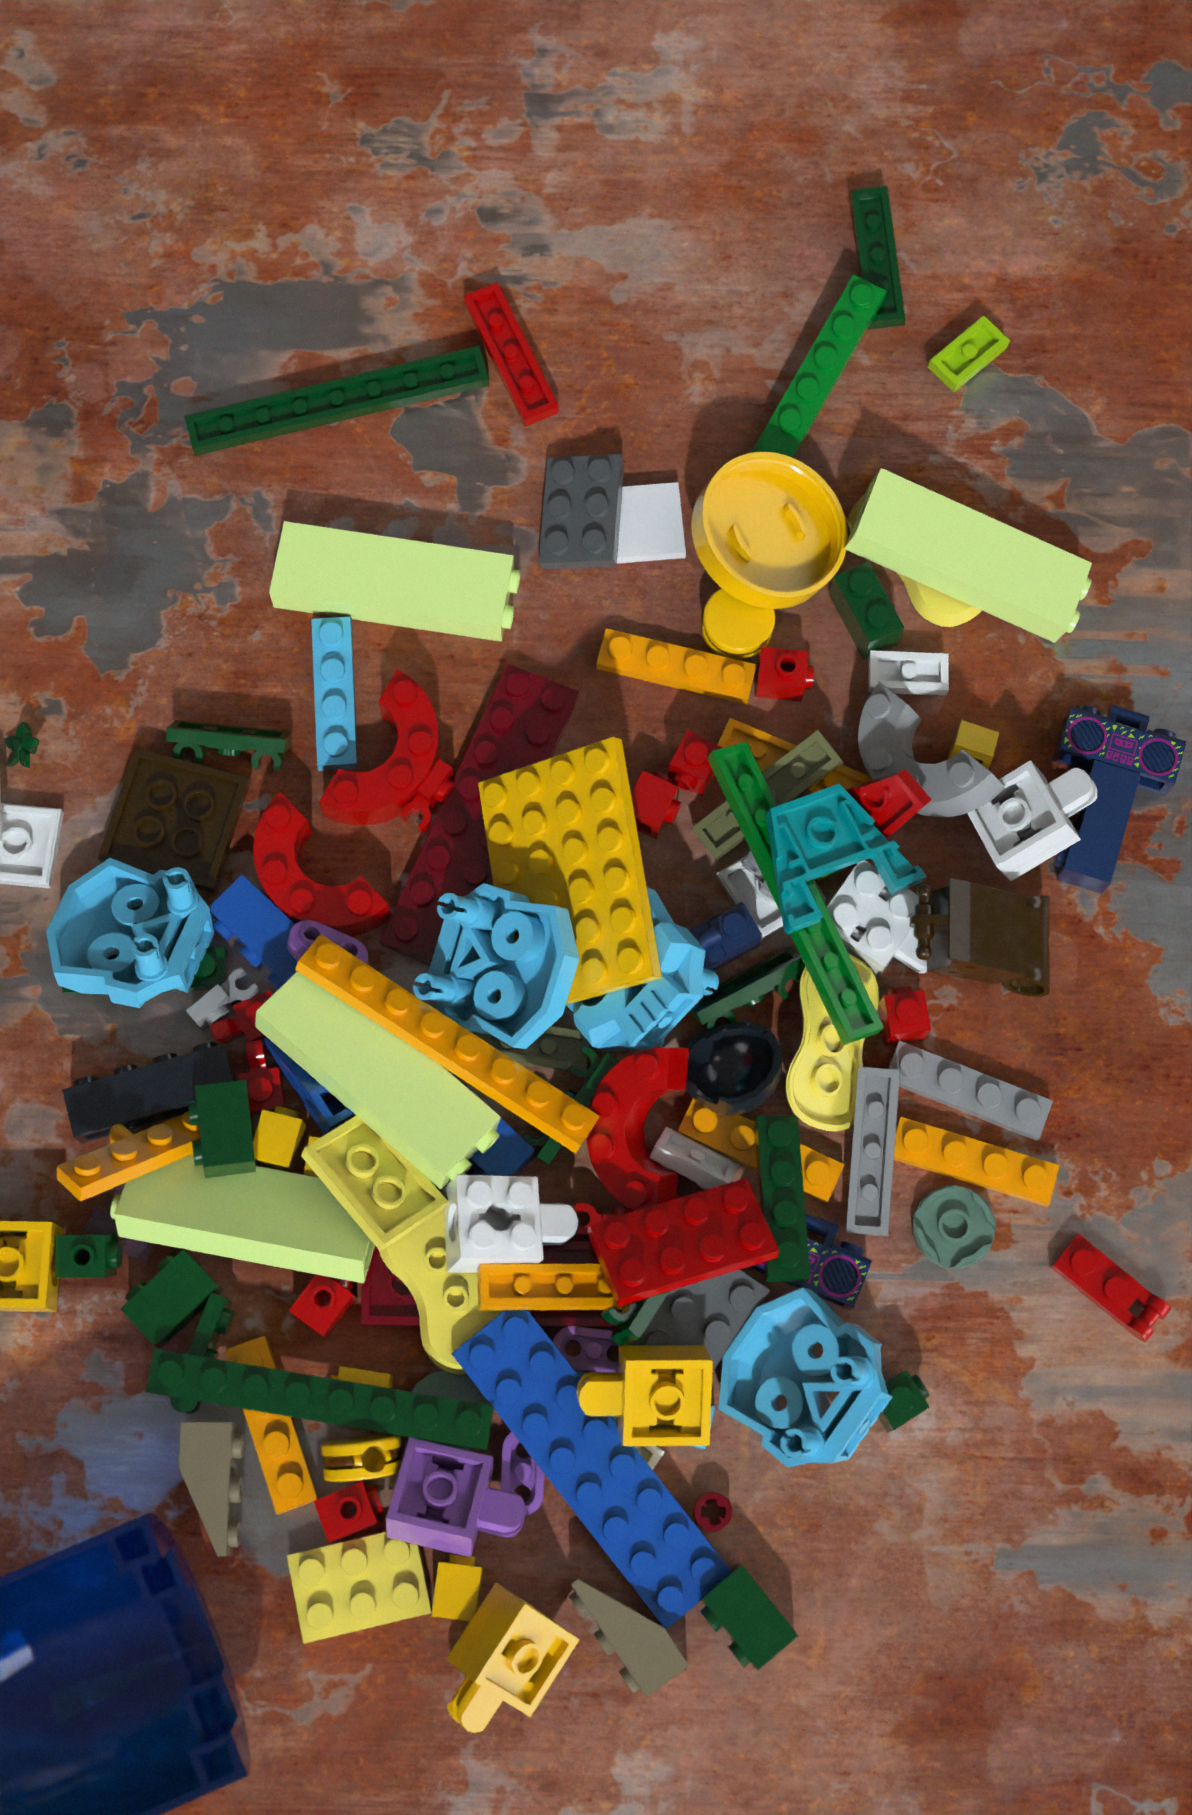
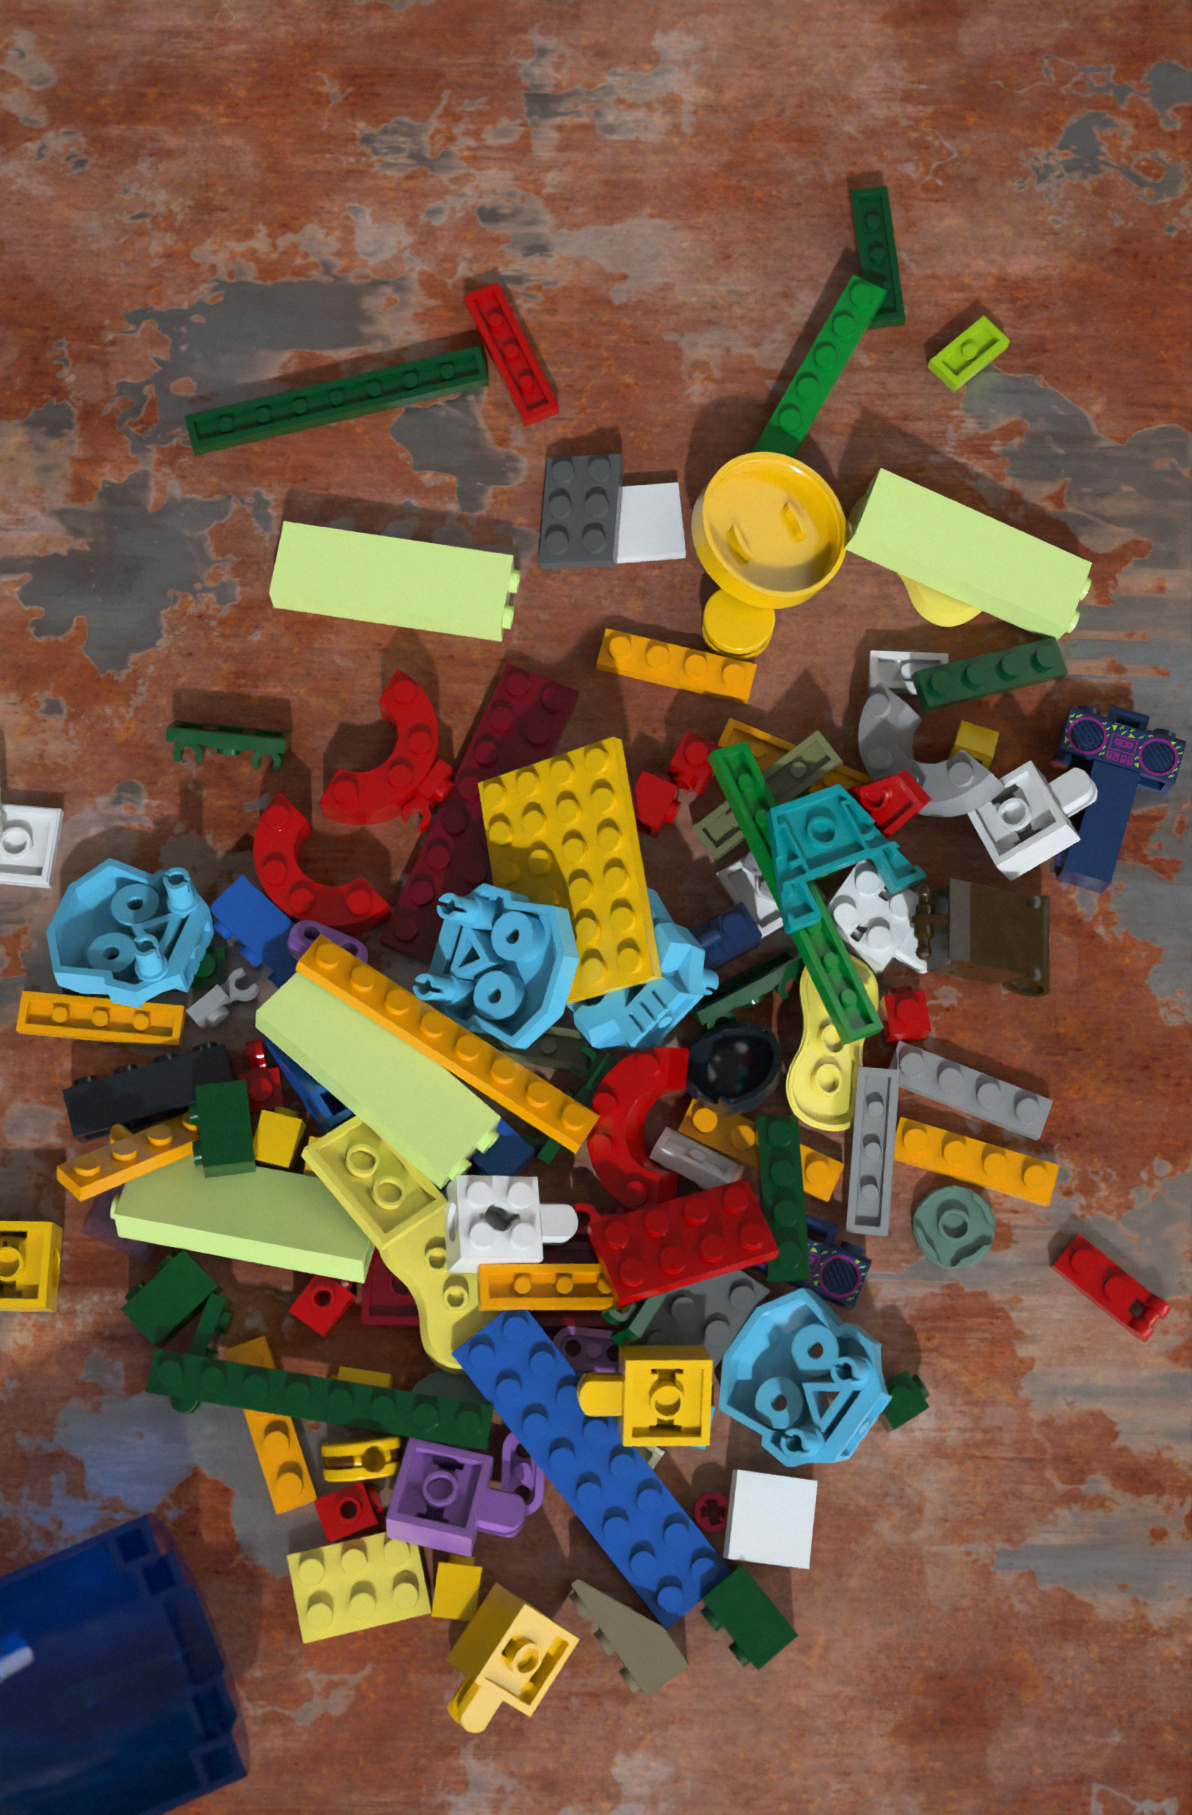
dark green plant [5,722,40,768] -> none
dark green brick [55,1233,123,1278] -> none
dark brown plate [98,748,251,892] -> none
dark tan slope [178,1422,245,1556] -> none
red plate [210,990,272,1045] -> none
medium azure plate [311,617,358,771] -> none
red brick [755,647,814,702] -> none
dark green brick [829,561,904,660] -> none
none -> light orange plate [16,991,187,1049]
none -> white tile [723,1470,818,1569]
none -> dark green plate [911,637,1068,712]

